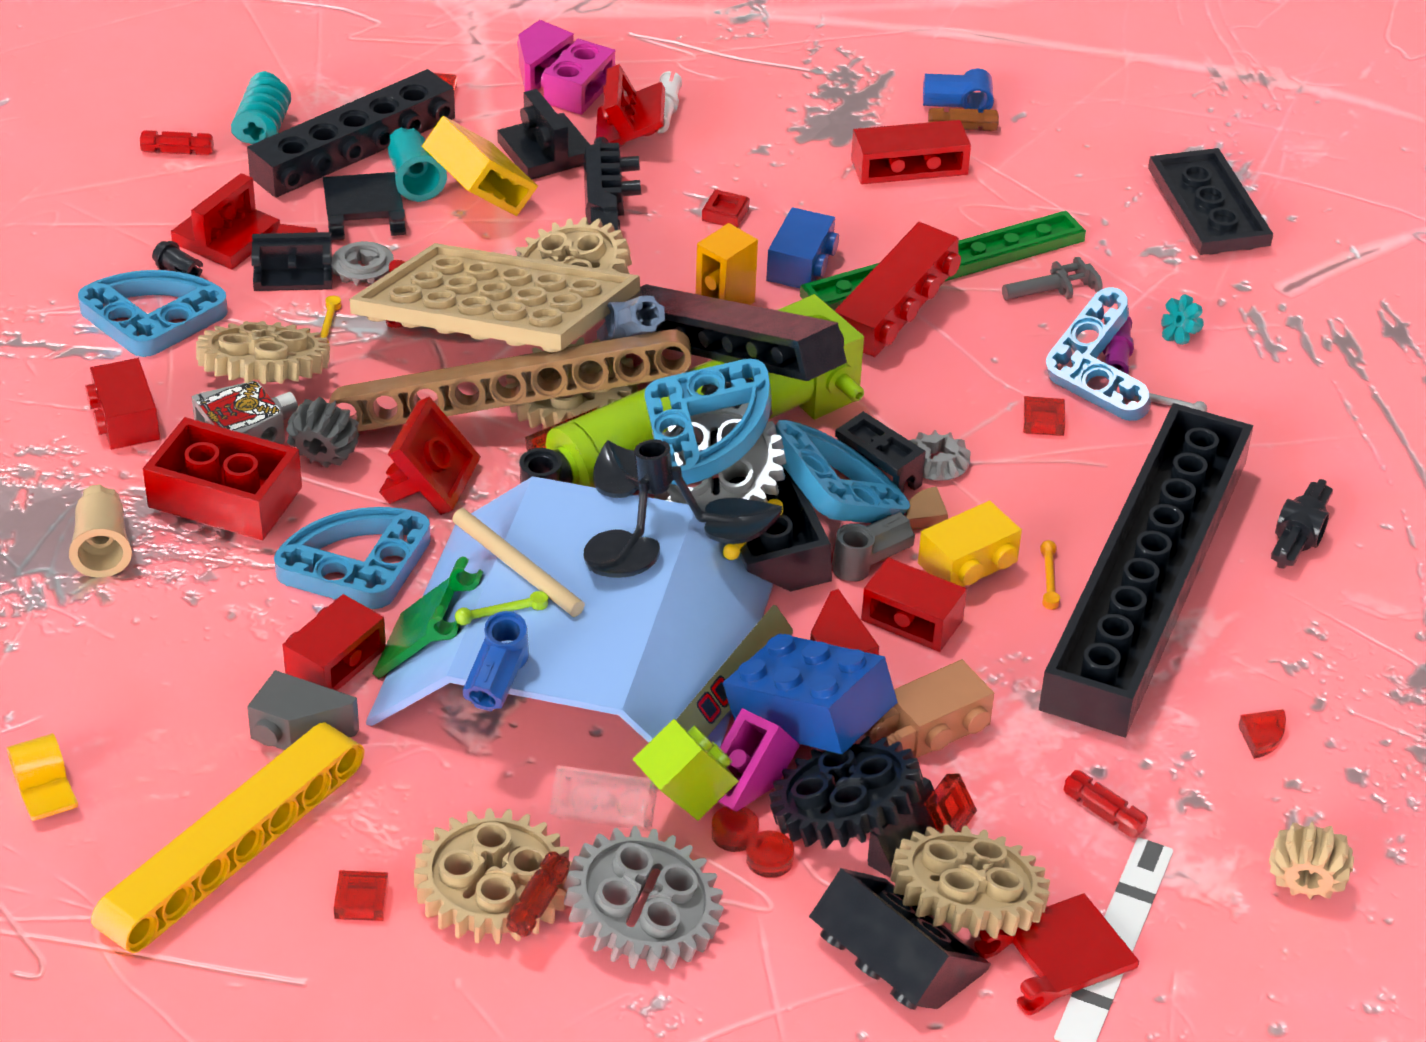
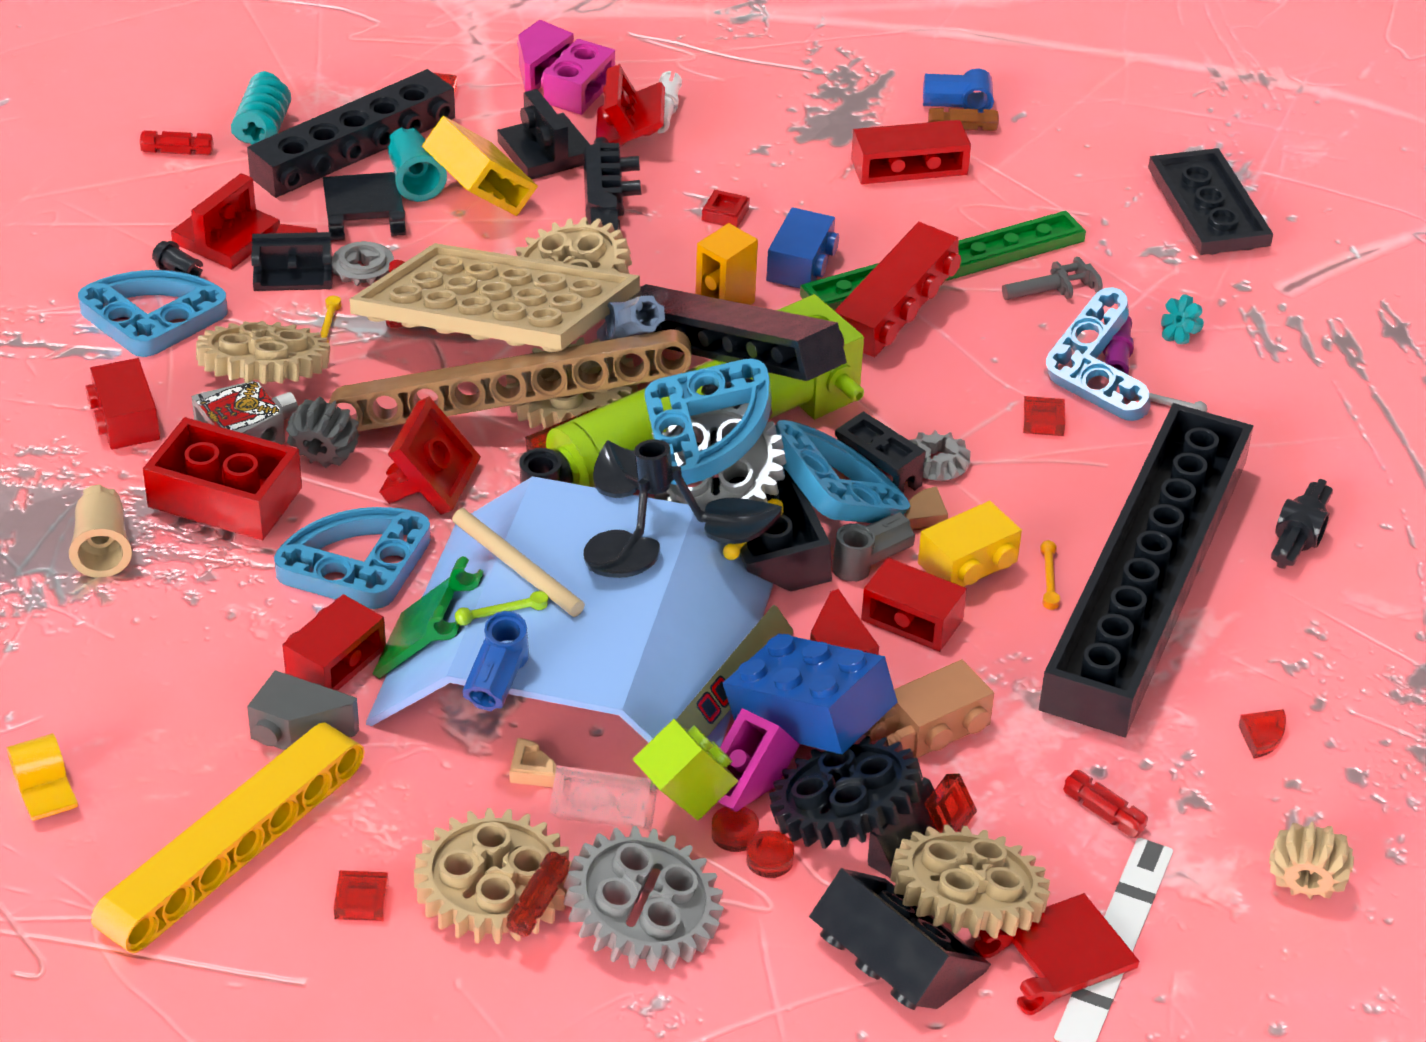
none -> light nougat tile [509,738,557,788]

